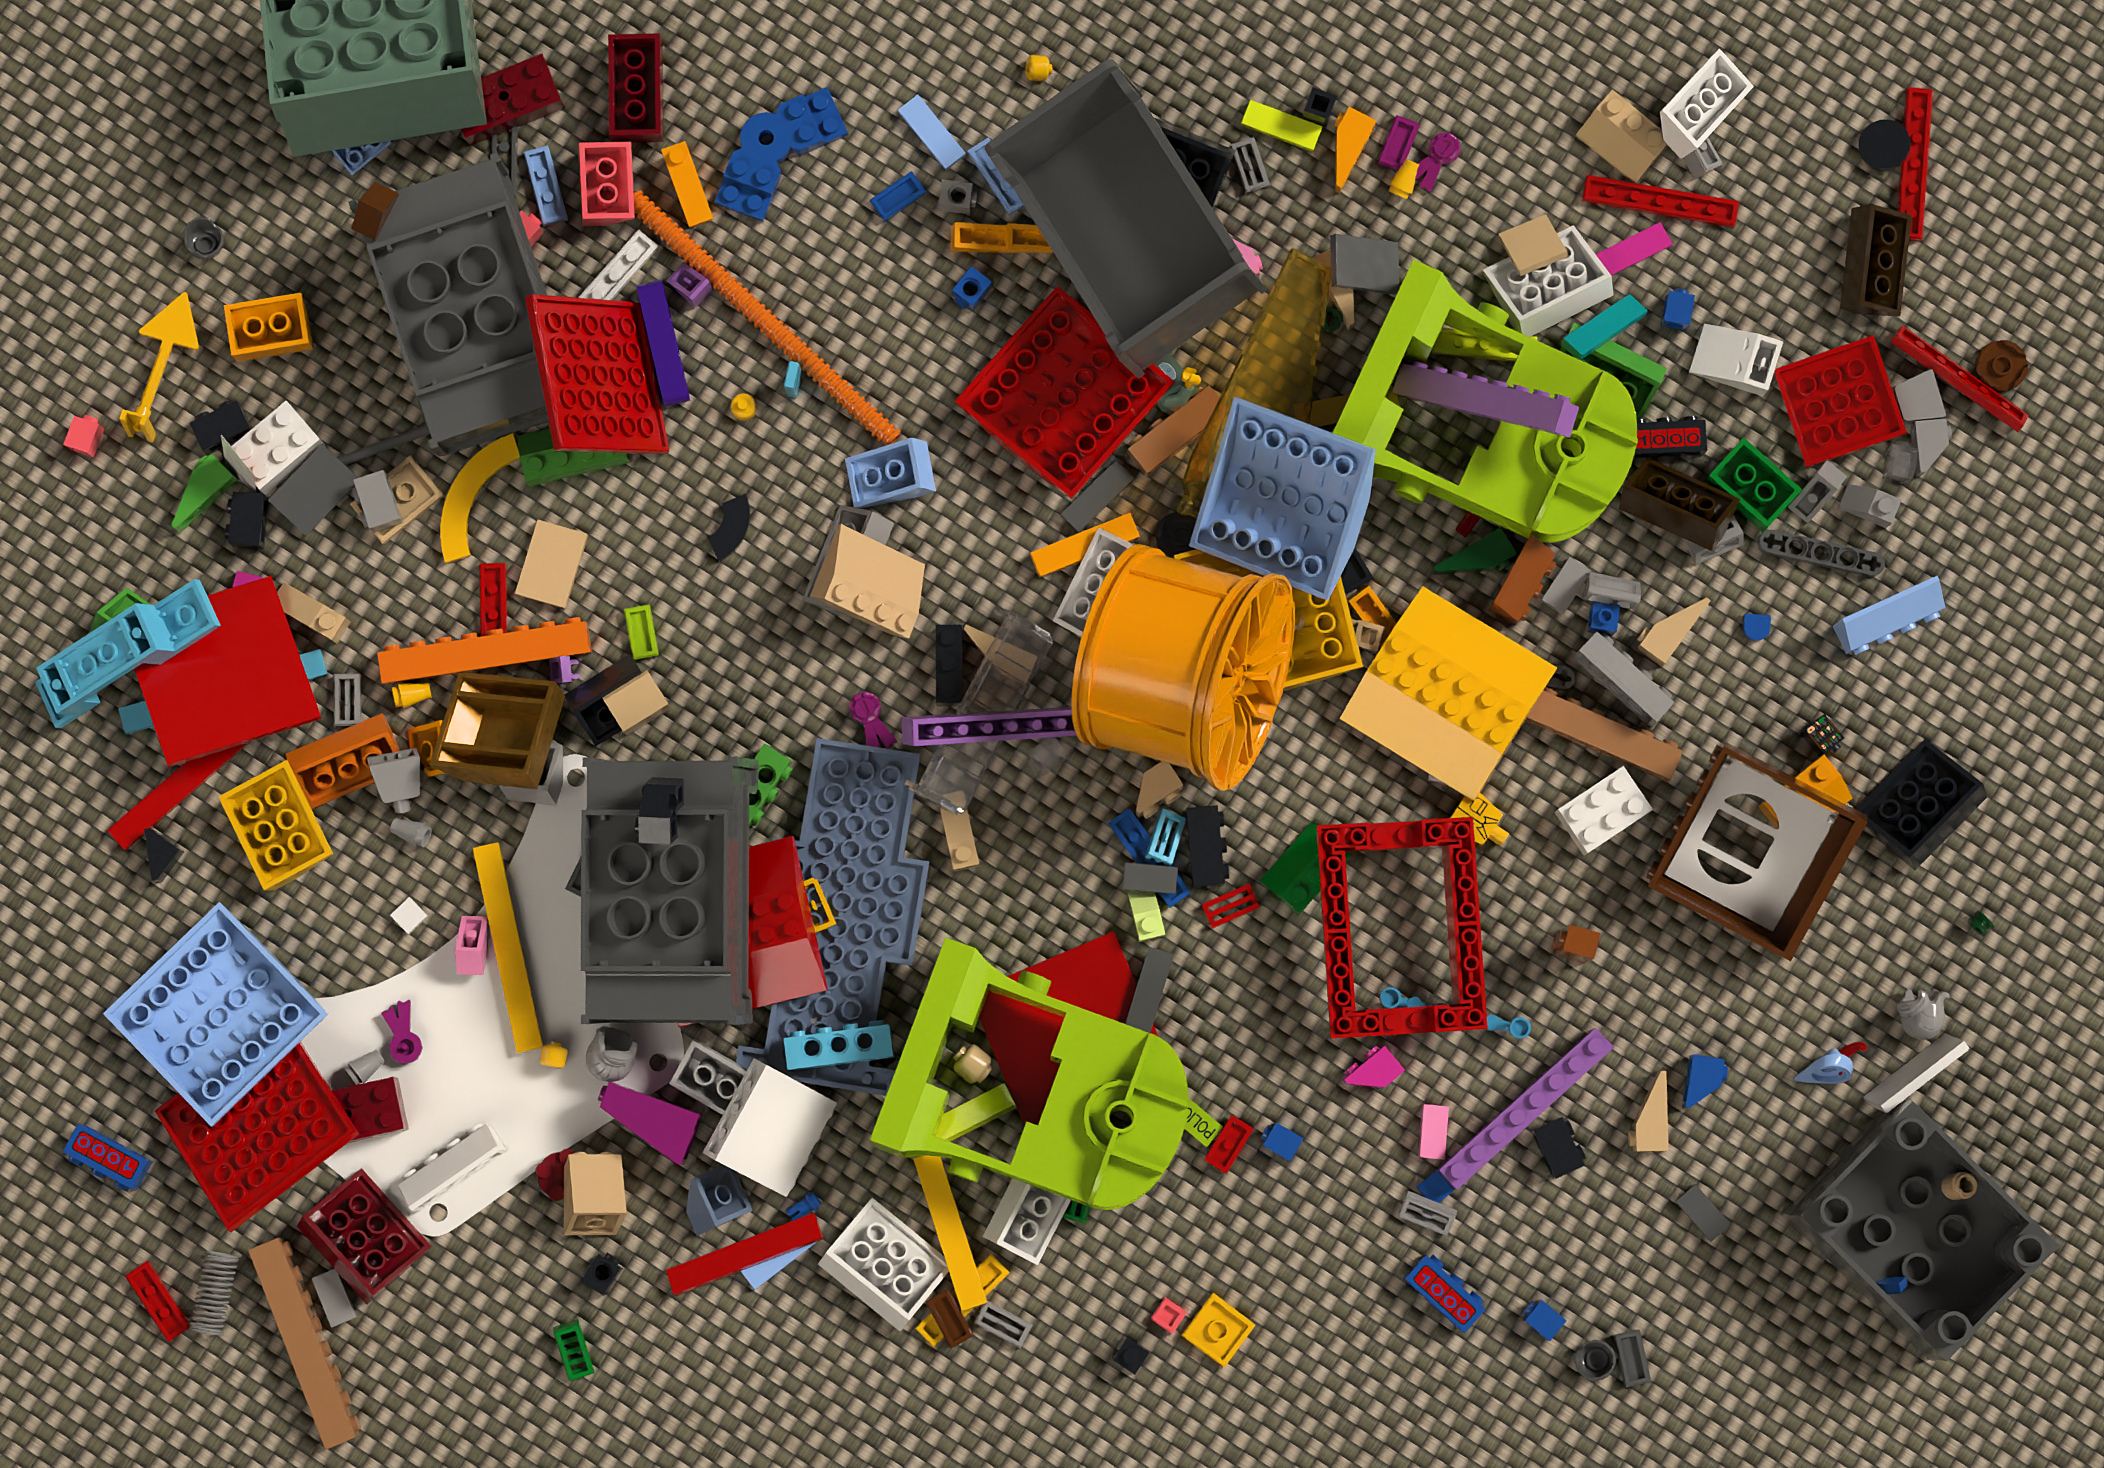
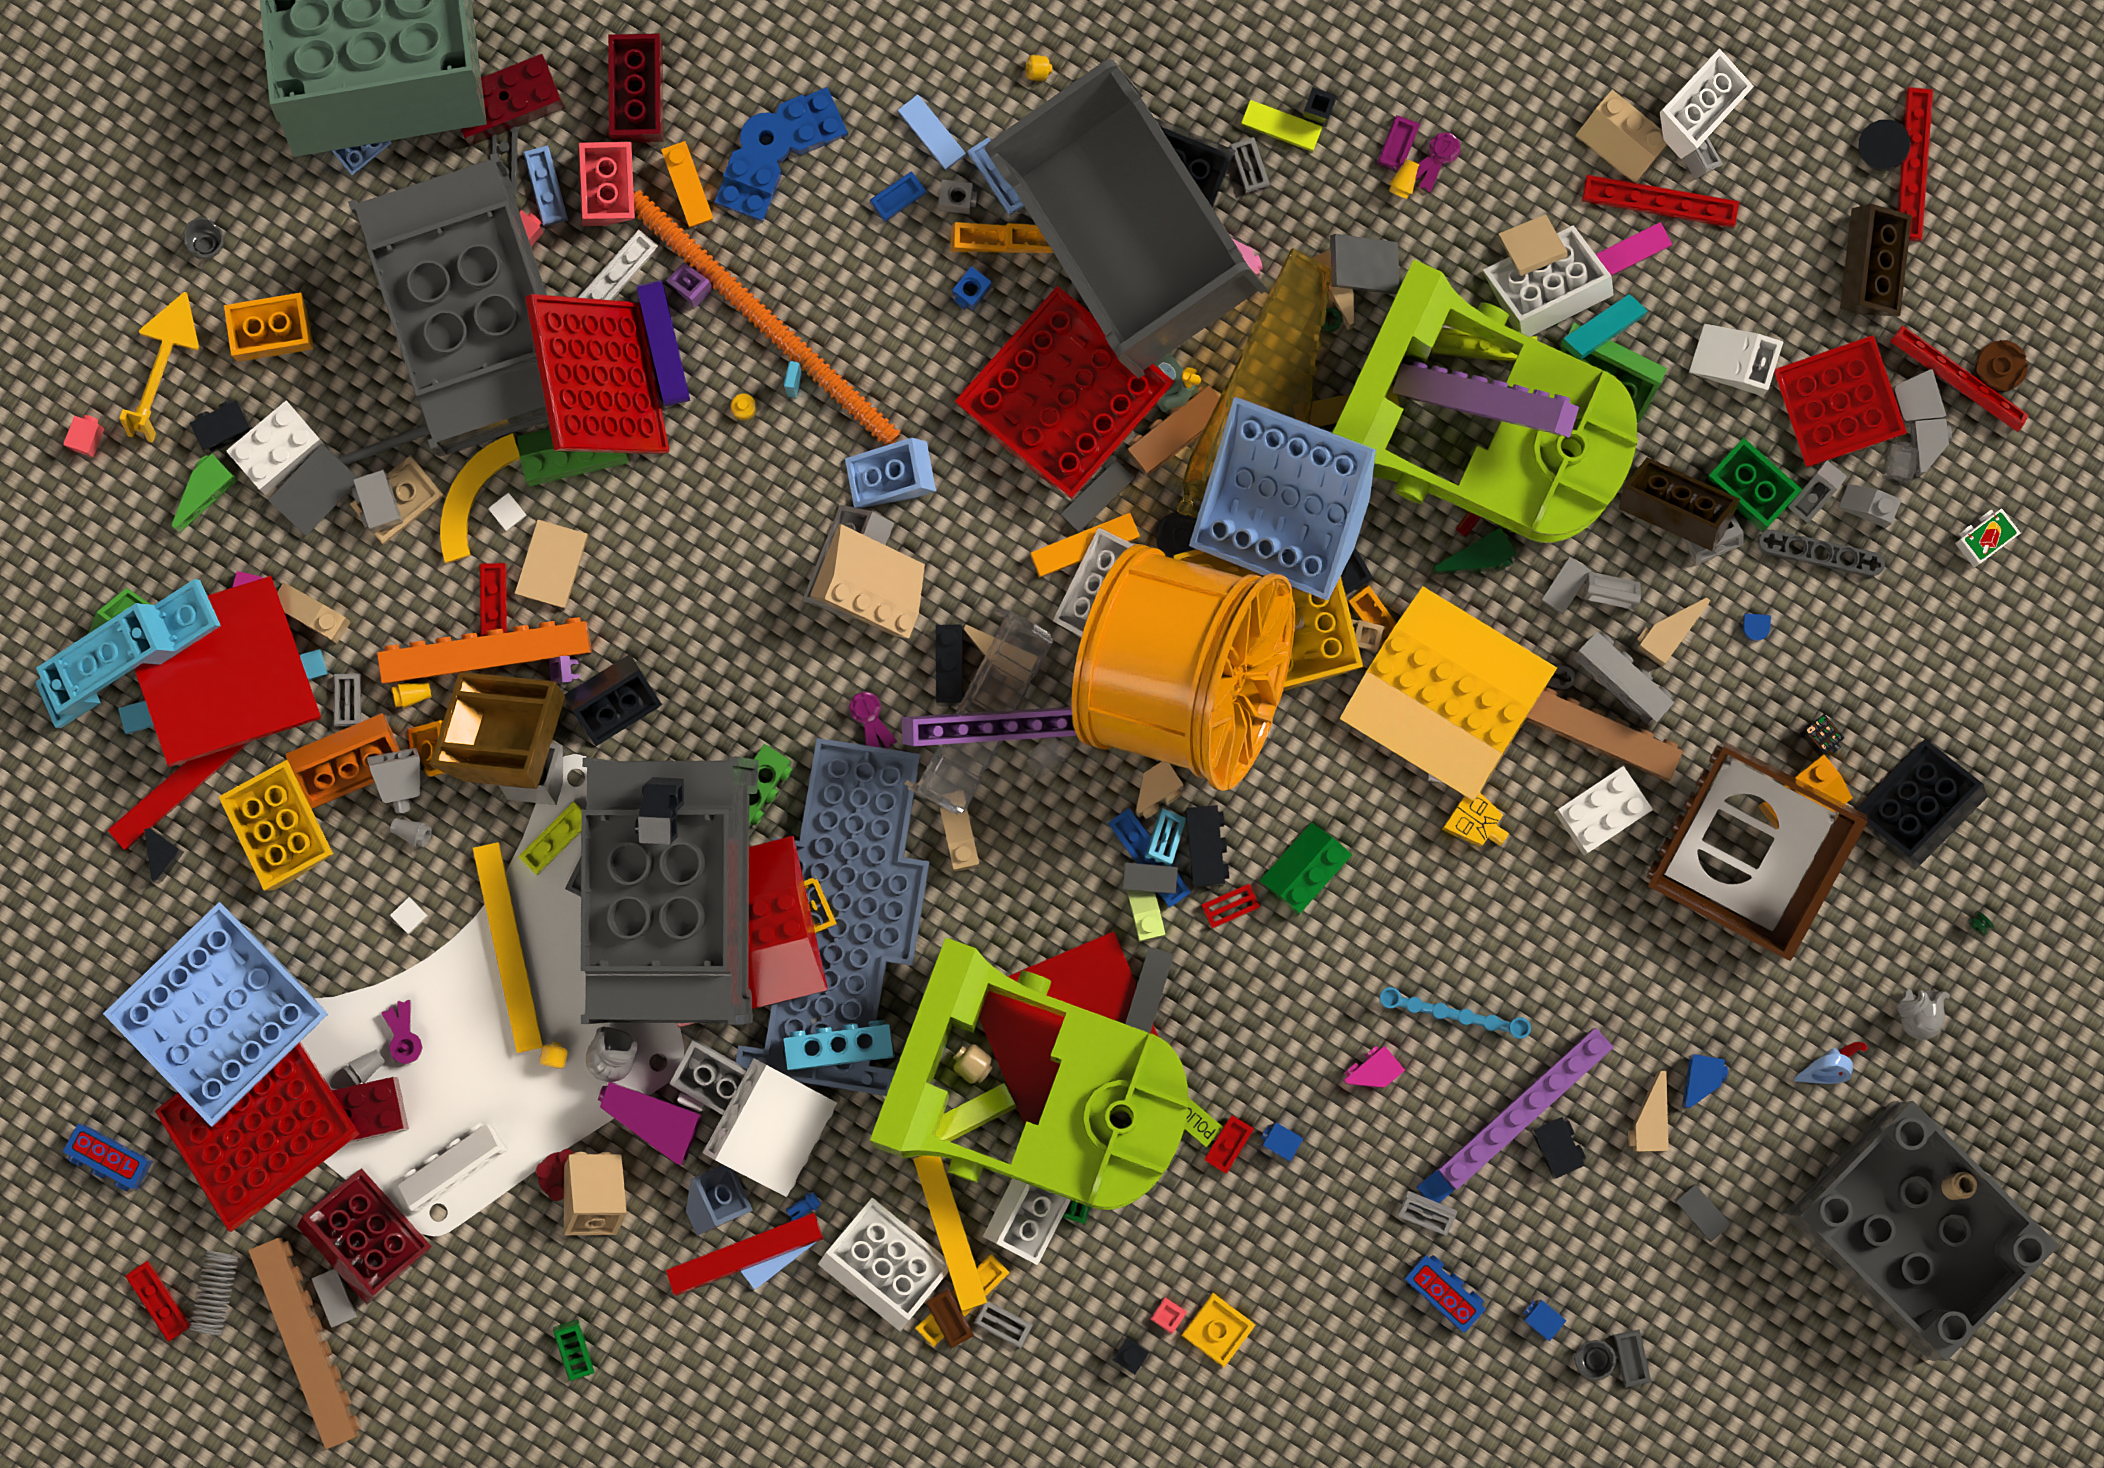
white sticker [221,435,257,493] -> none
black brick [225,492,269,549] -> none
reddish brown slope [351,182,399,241] -> none
bright pink slope [455,916,488,975] -> none
black brick [581,1252,623,1296] -> none
tan slope [603,670,671,736] -> none
lime tile [624,604,659,661] -> none
black tile [708,493,750,562] -> none
red slope [1316,817,1488,1039] -> none
light orange slope [1334,107,1376,194] -> none
bright pink slope [1418,1104,1449,1160] -> none
dark orange slope [1488,535,1556,625] -> none
dark orange brick [1551,925,1600,964] -> none
blue brick [1587,602,1620,636] -> none
brick [1633,416,1708,458] -> none
blue brick [1660,288,1695,331] -> none
light blue slope [1833,576,1945,655] -> none
white tile [1863,1033,1969,1113] -> none
blue tile [1876,1276,1908,1294] -> none
none -> white slope [489,493,527,531]
none -> neon yellow tile [518,801,583,876]
none -> white tile [677,1092,706,1112]
none -> brick [1955,508,2021,568]

